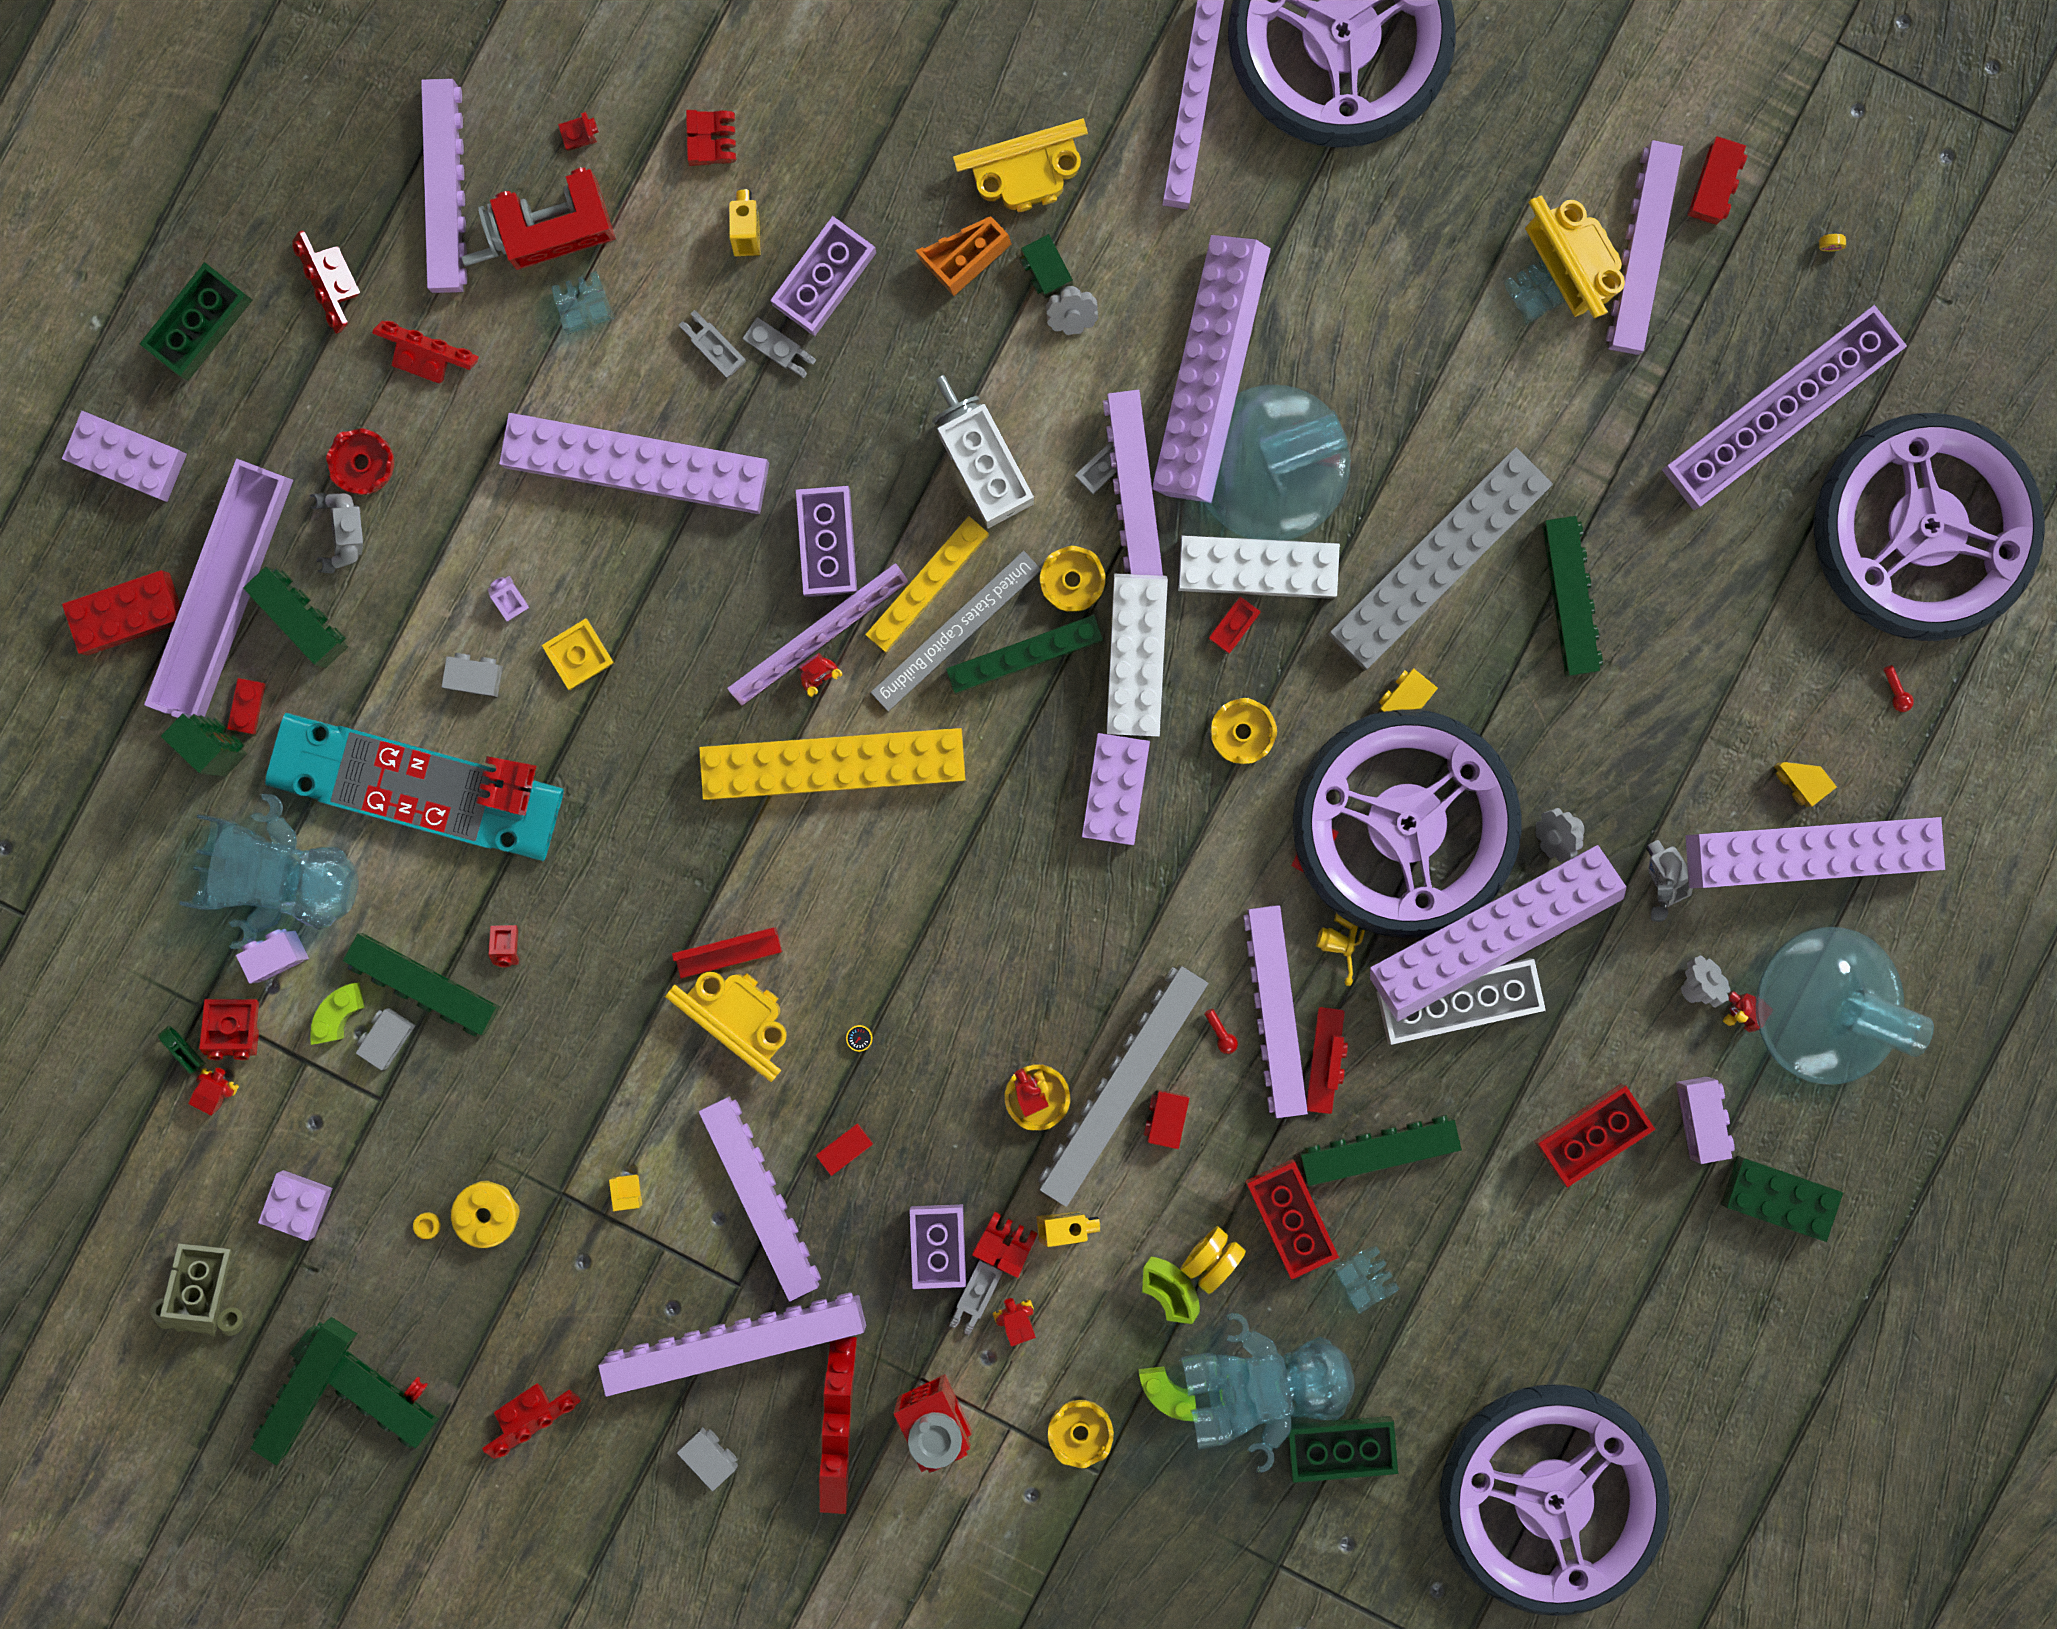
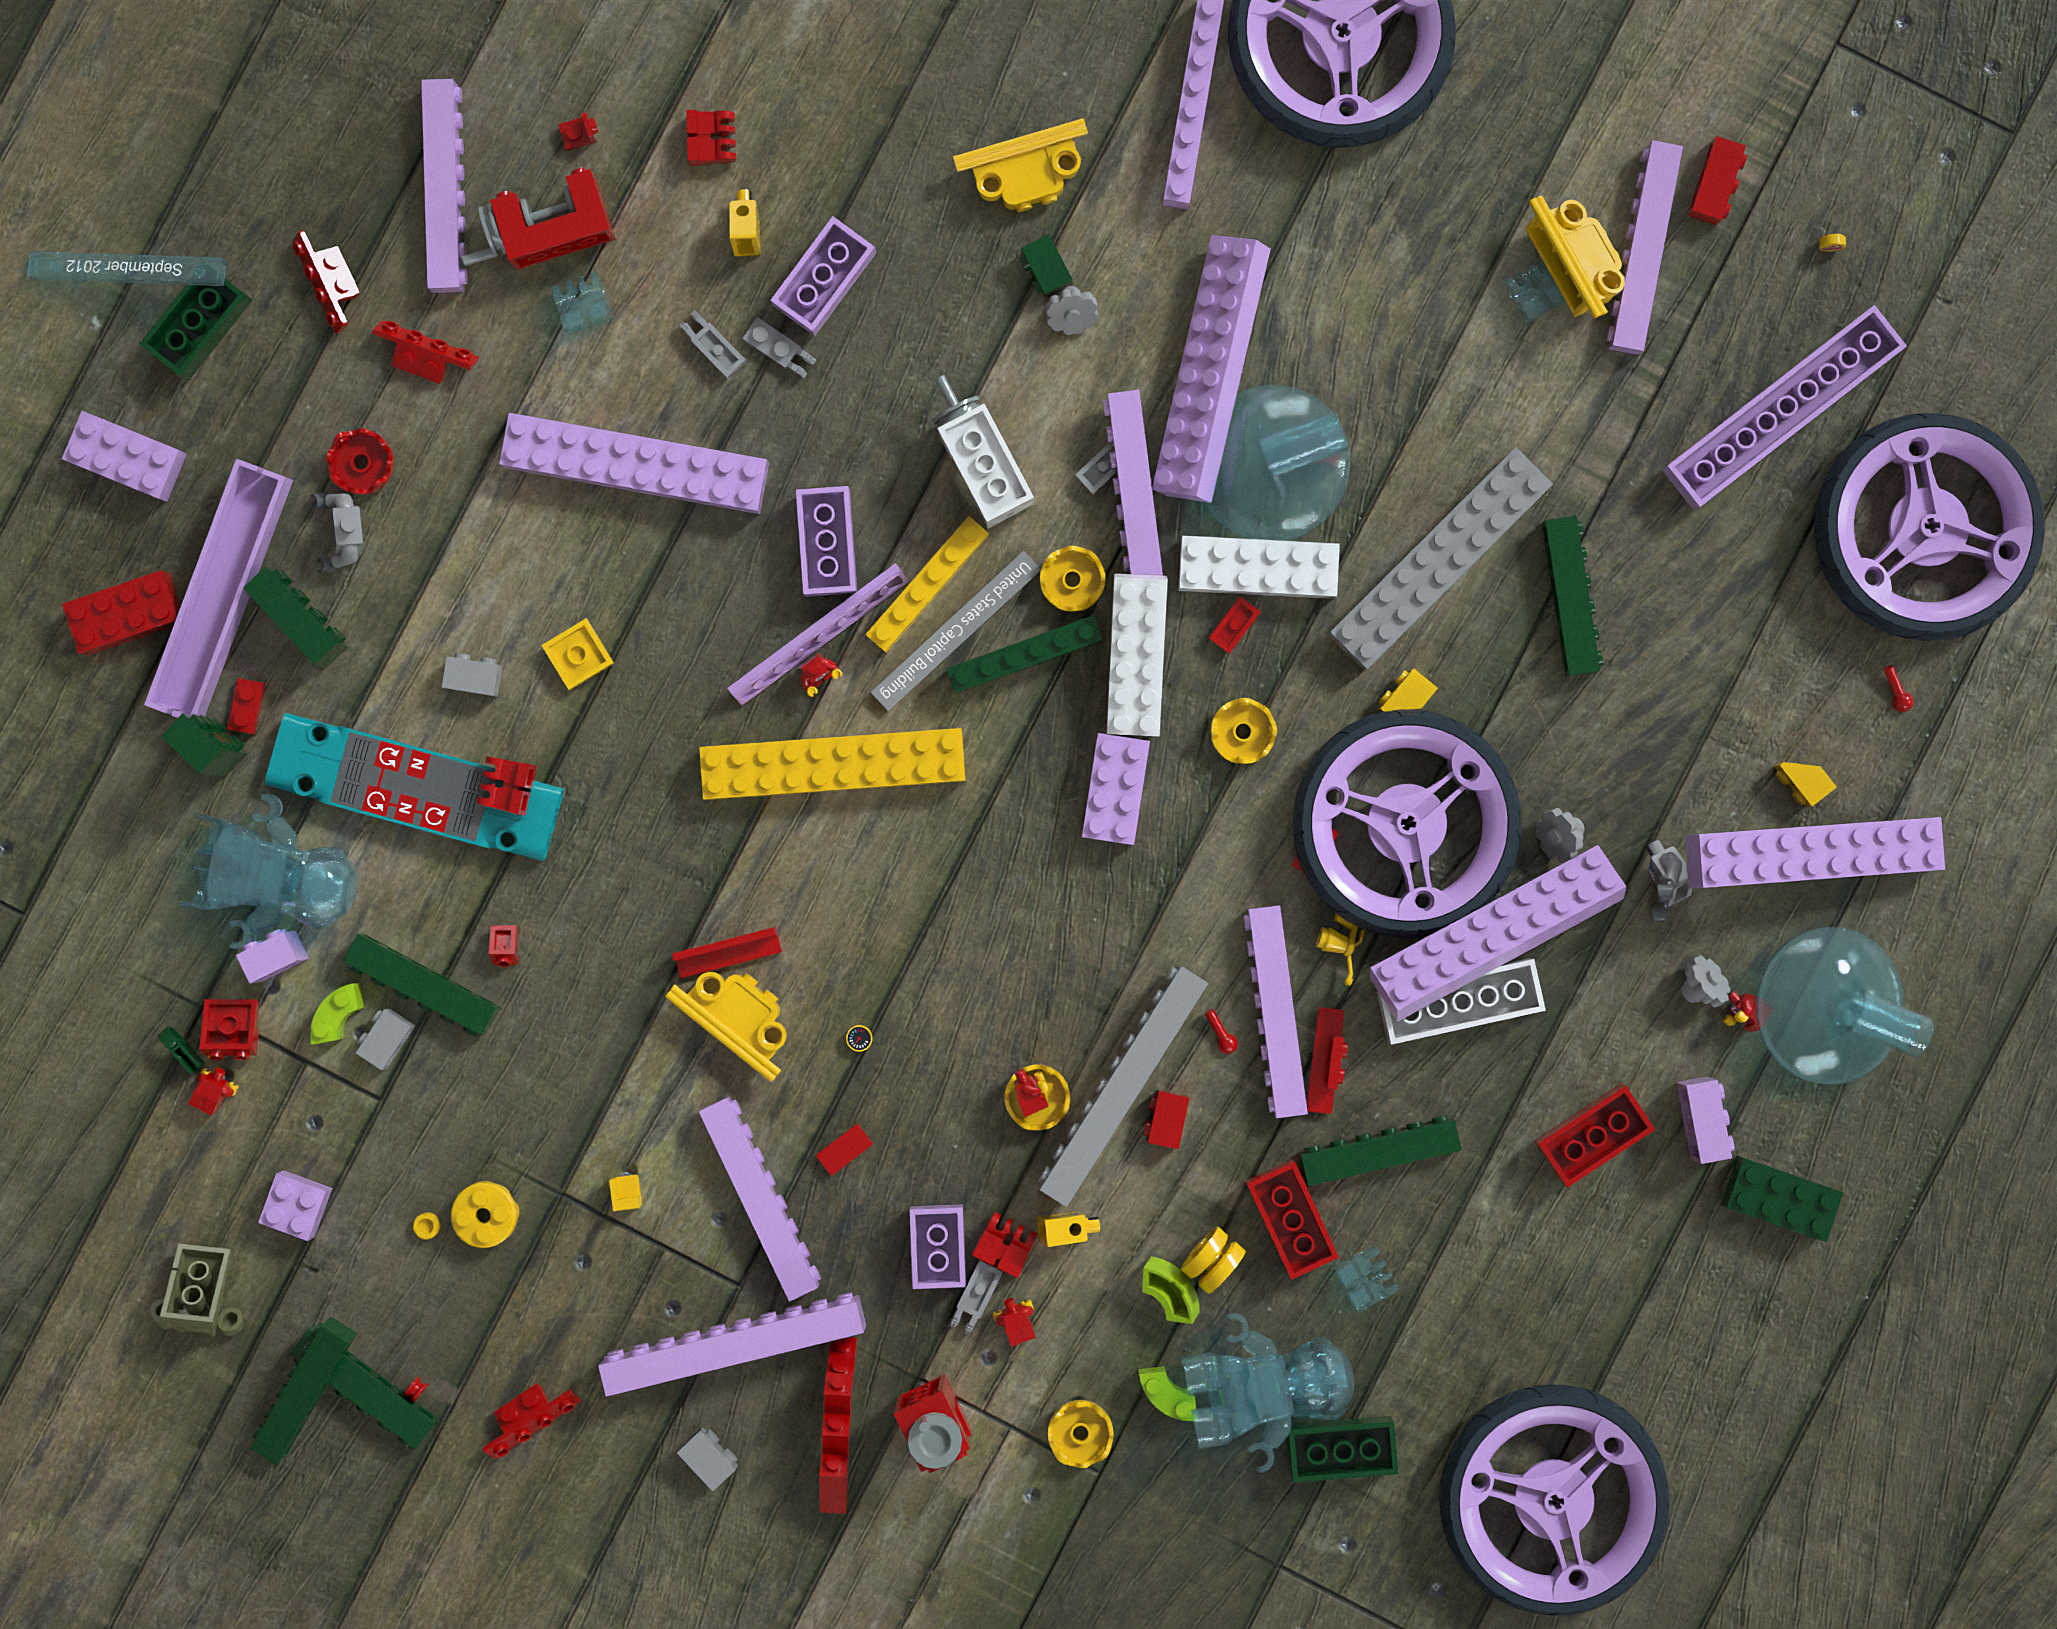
lavender bracket [488,576,529,621] -> none
orange wedge [915,216,1012,296] -> none
none -> clear light blue tile [27,251,227,286]

